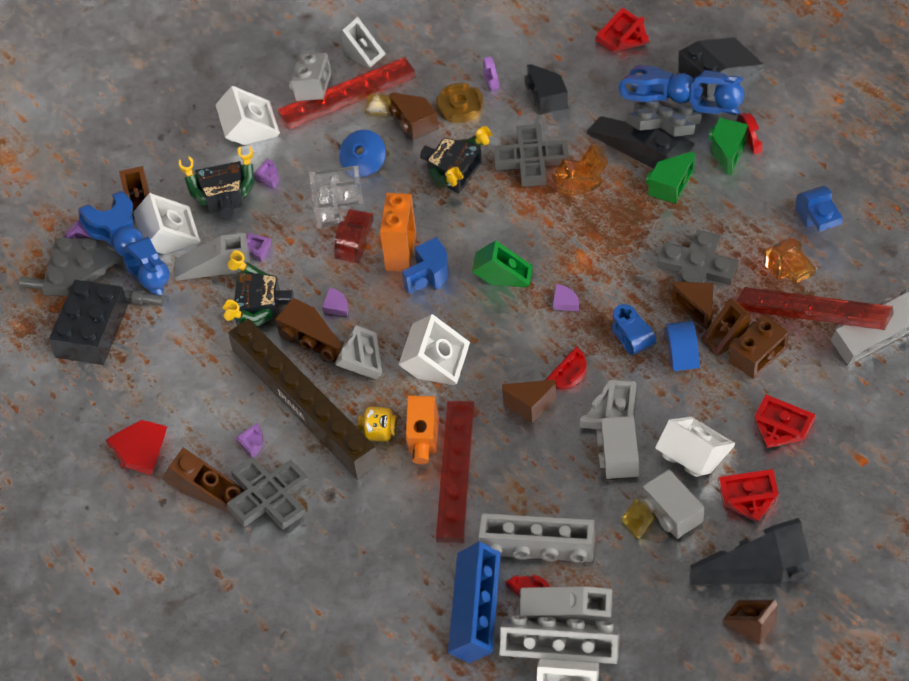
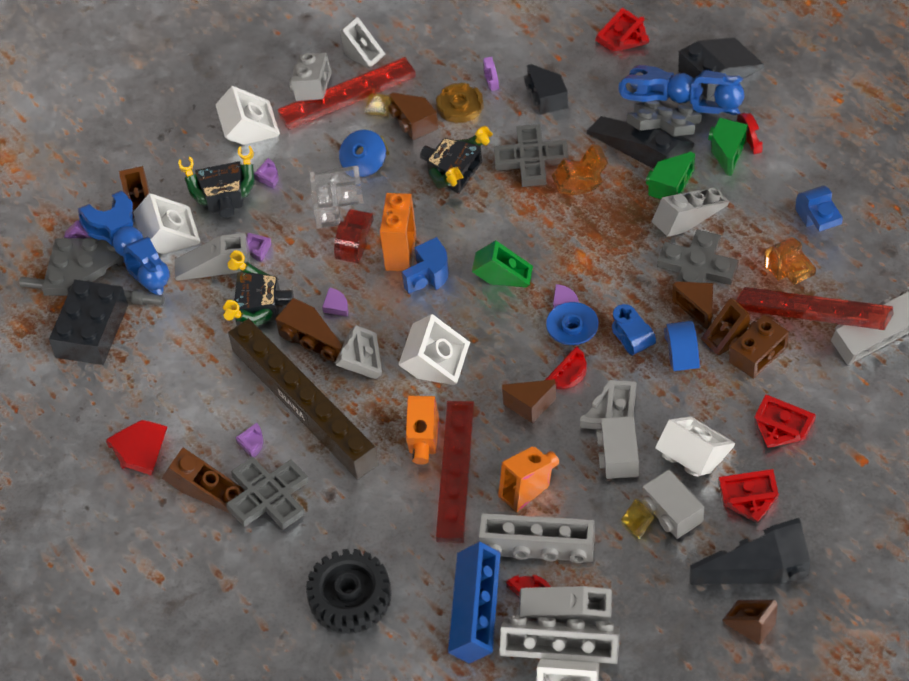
yellow head [357,407,397,442] -> none
none -> black wheel [306,549,391,634]
none -> orange torso [498,447,559,512]
none -> blue dish [546,302,598,345]
none -> light grey slope [652,187,730,237]

